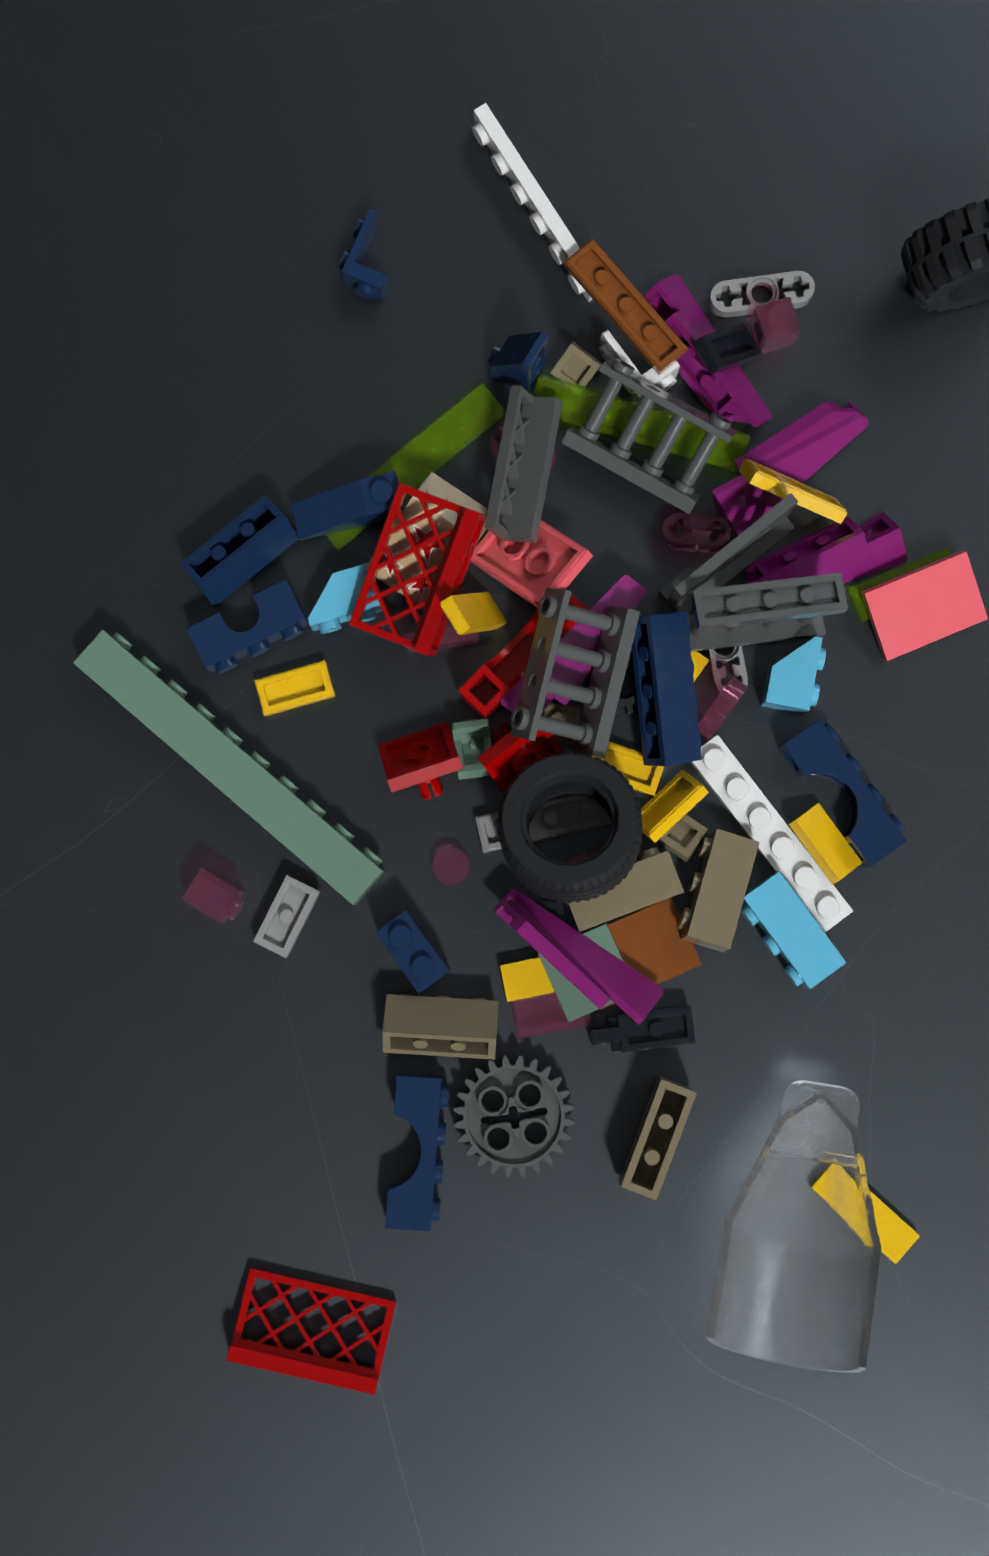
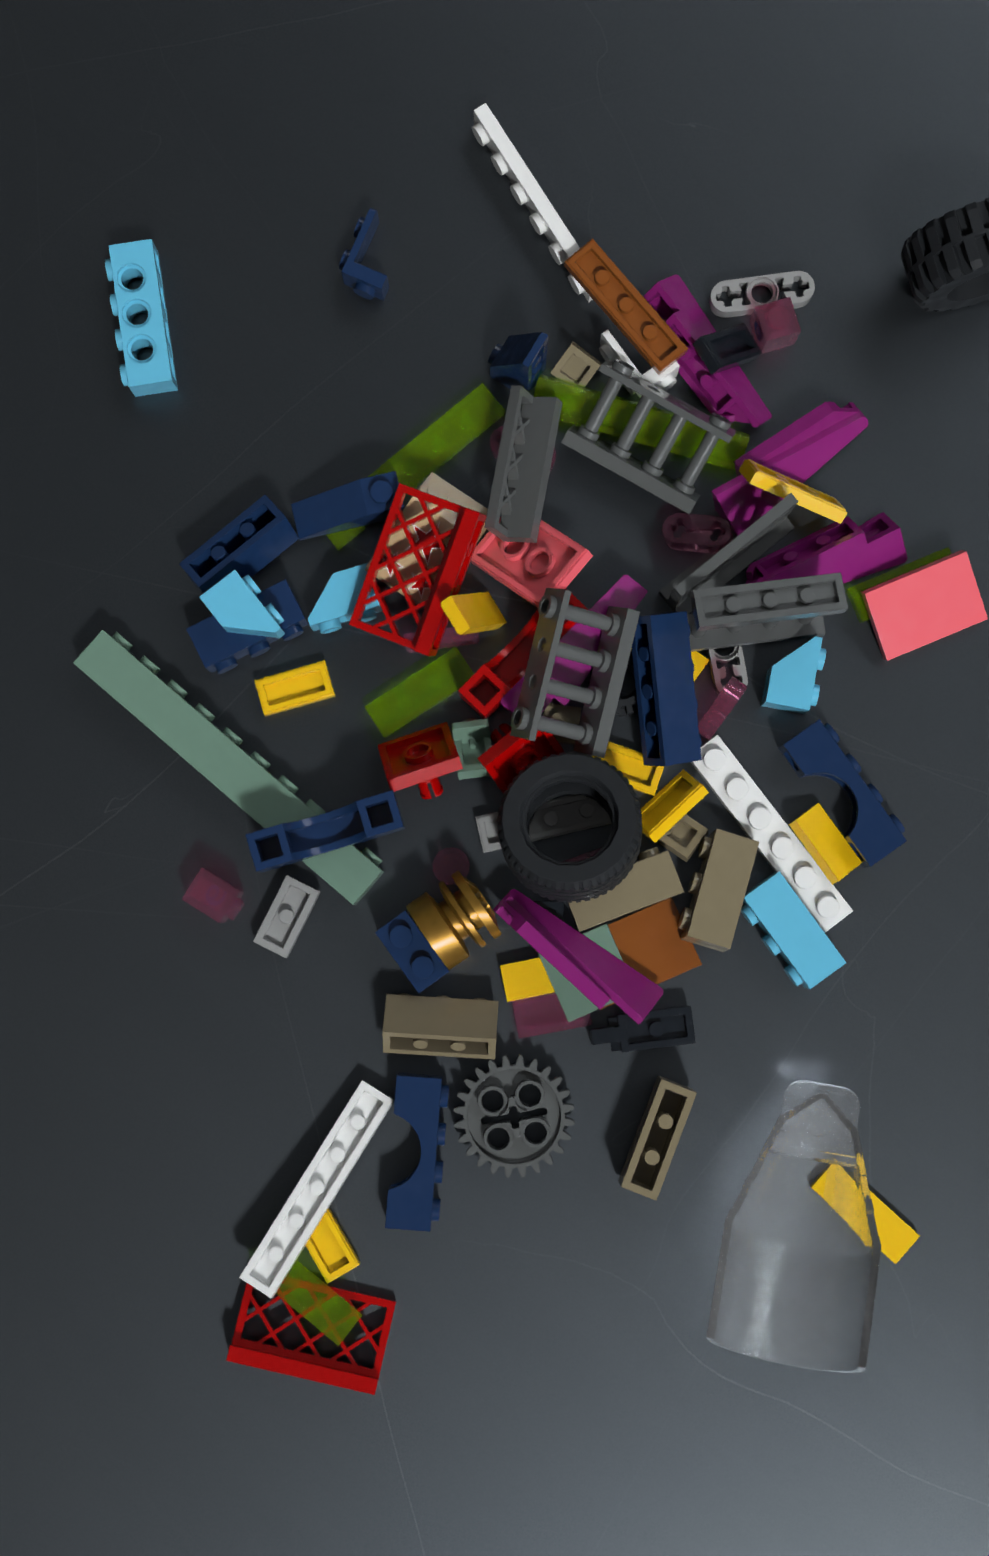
none -> medium azure brick [105,239,178,397]
none -> medium azure slope [199,570,285,638]
none -> white plate [239,1080,394,1298]
none -> dark blue arch [246,790,406,873]
none -> clear neon green tile [276,1260,363,1346]
none -> yellow tile [305,1208,361,1284]
none -> clear neon green tile [365,647,474,738]
none -> pearl gold wheel [406,870,502,970]

